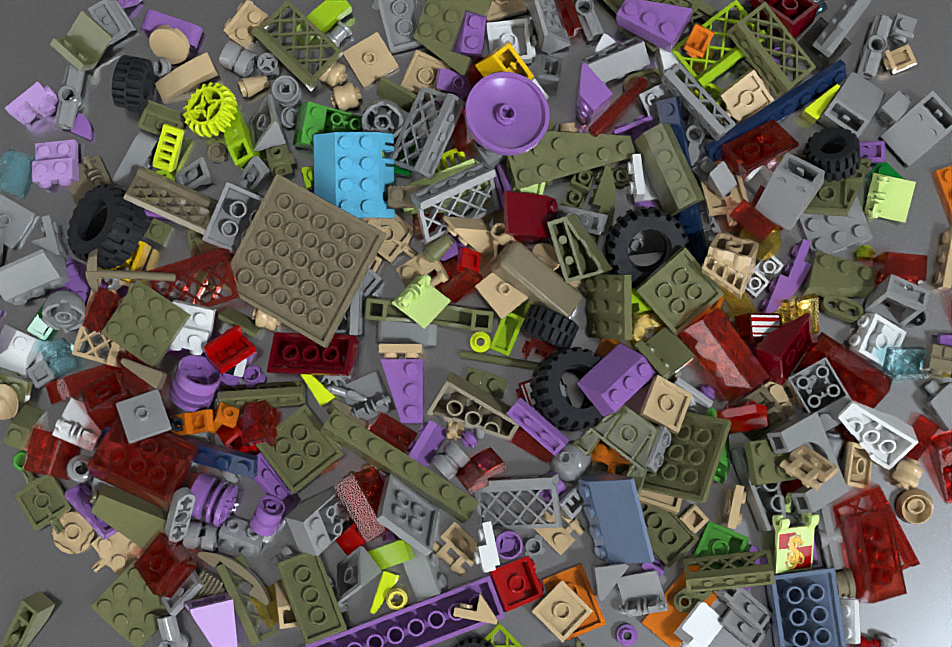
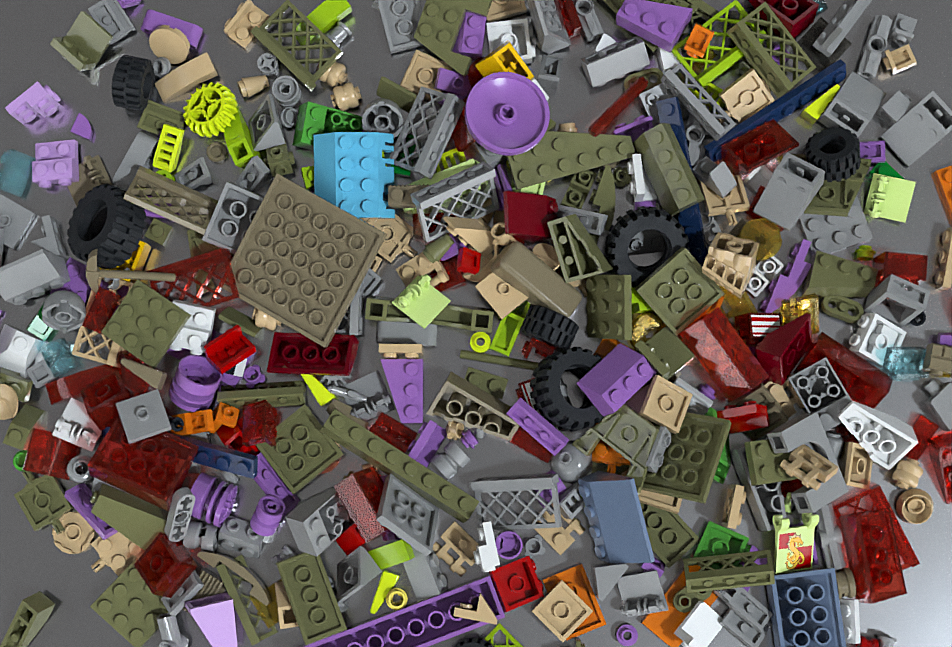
light grey piece [54,65,85,130] -> none
light grey wheel [219,41,258,78] -> none
tan plate [343,32,399,88] -> none
clear red plate [439,267,483,303] -> none
clear red slope [455,447,507,493] -> none
medium lavender slope [575,62,613,126] -> none
tan slope [679,504,710,534] -> none
clear red plate [729,199,776,243] -> none

